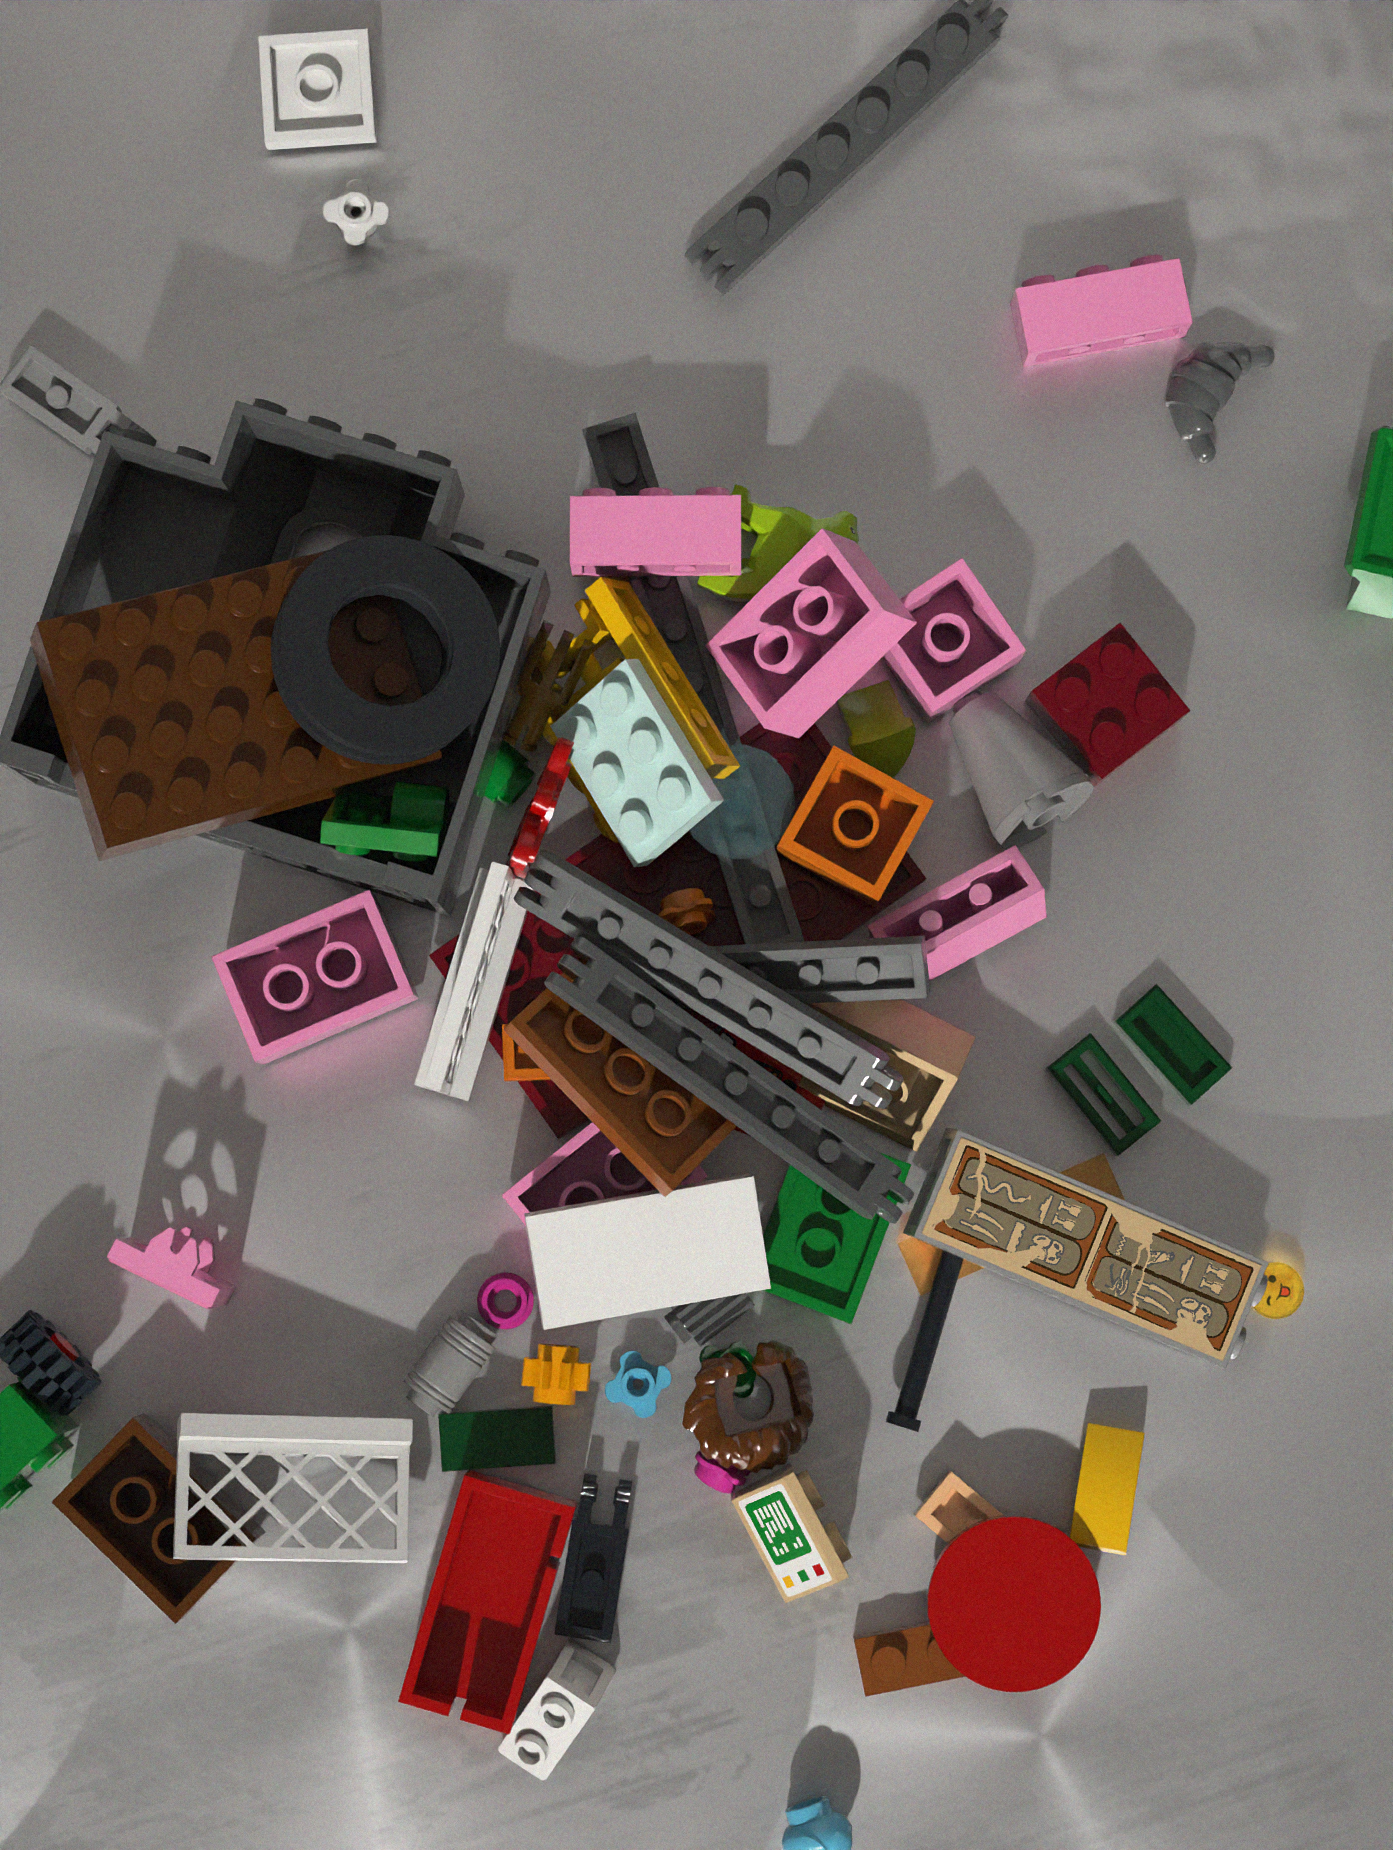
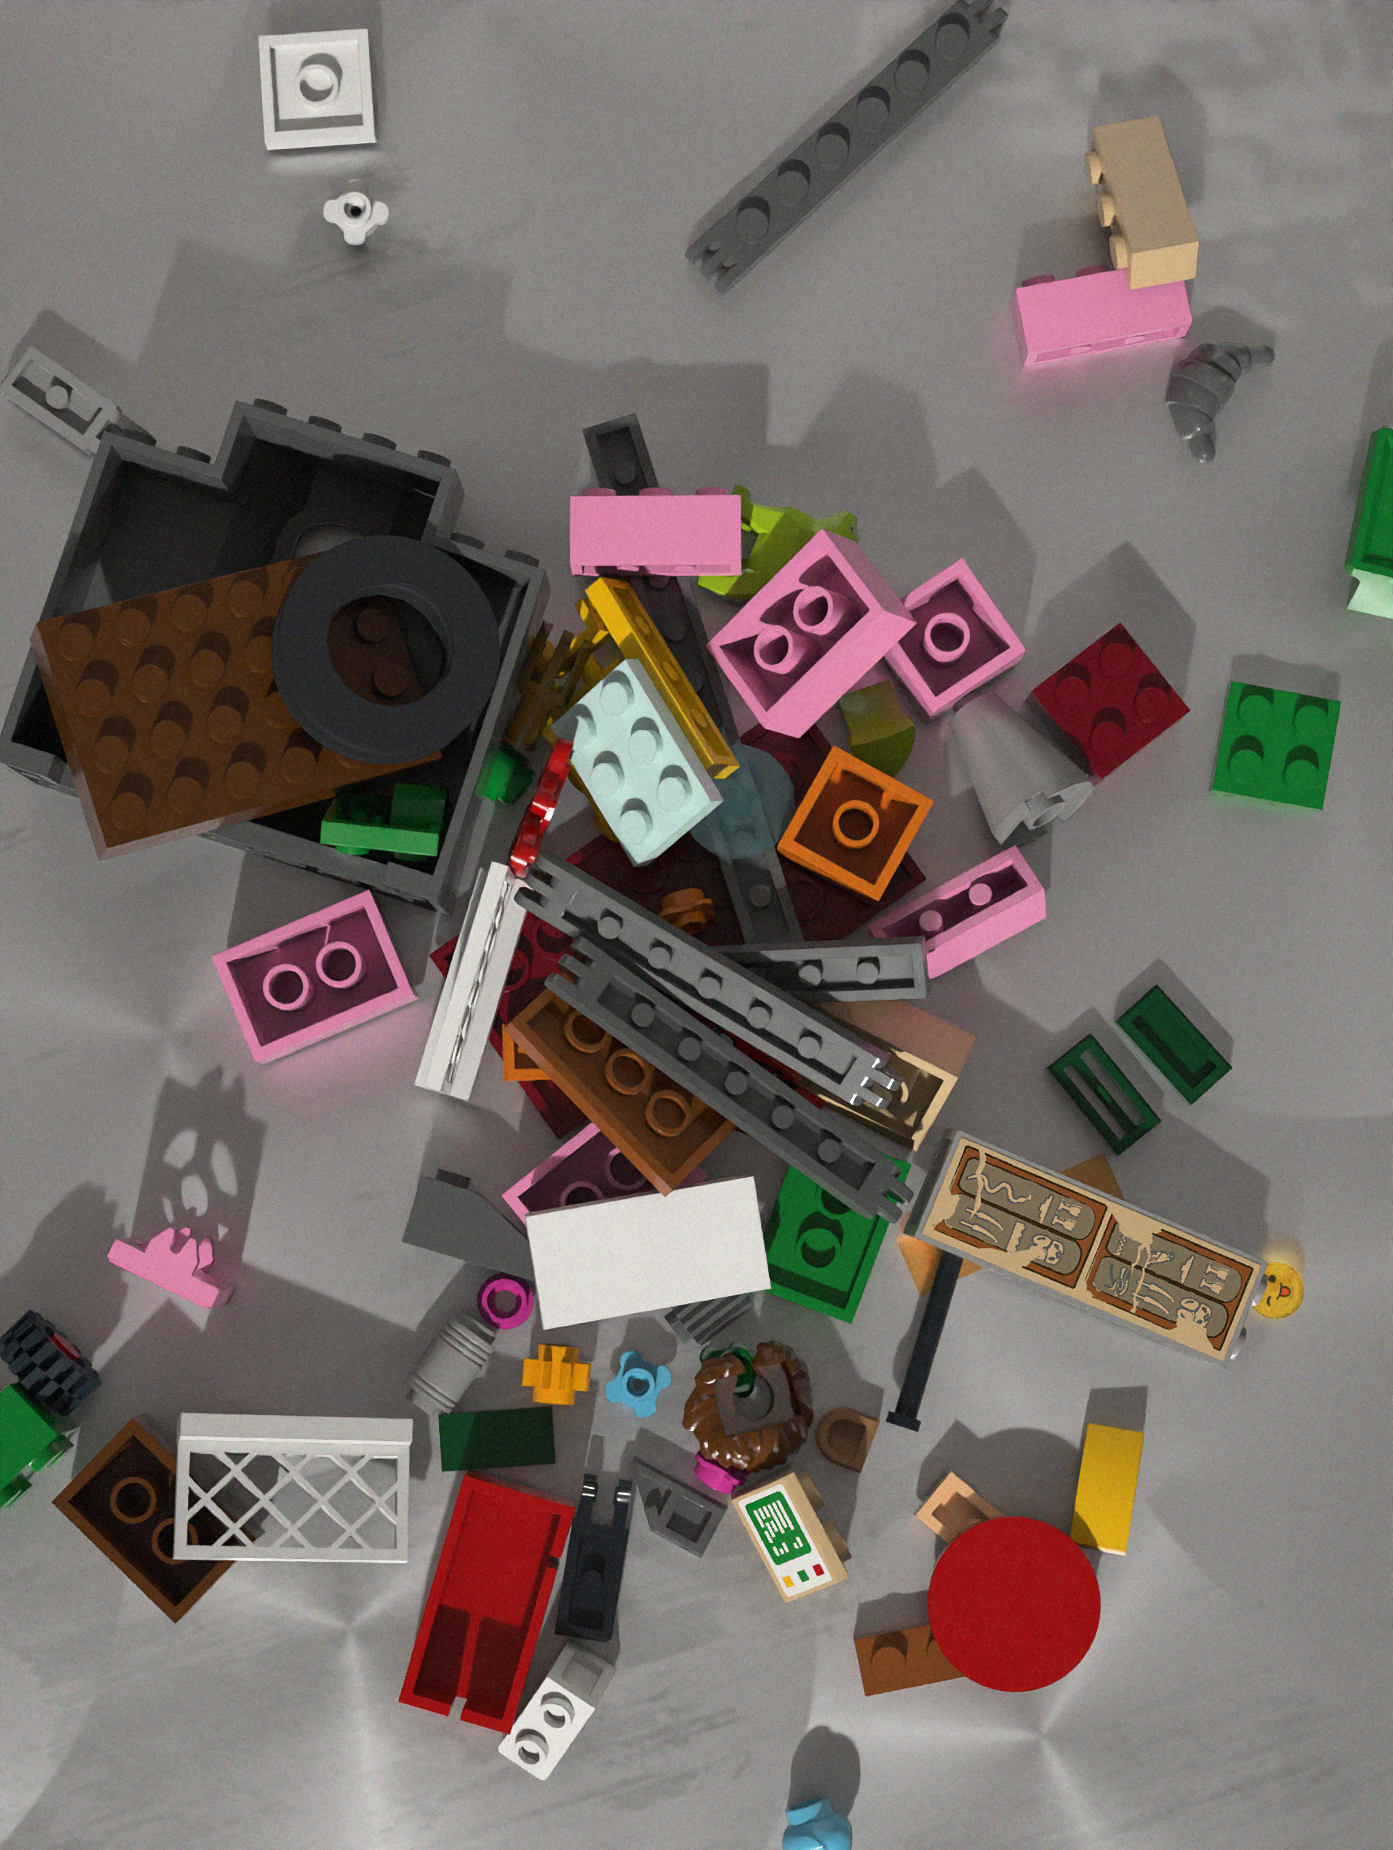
none -> dark grey slope [402,1168,535,1282]
none -> flat silver tile [631,1456,728,1558]
none -> medium nougat tile [815,1407,880,1474]
none -> tan brick [1084,115,1199,290]
none -> green plate [1209,681,1341,813]

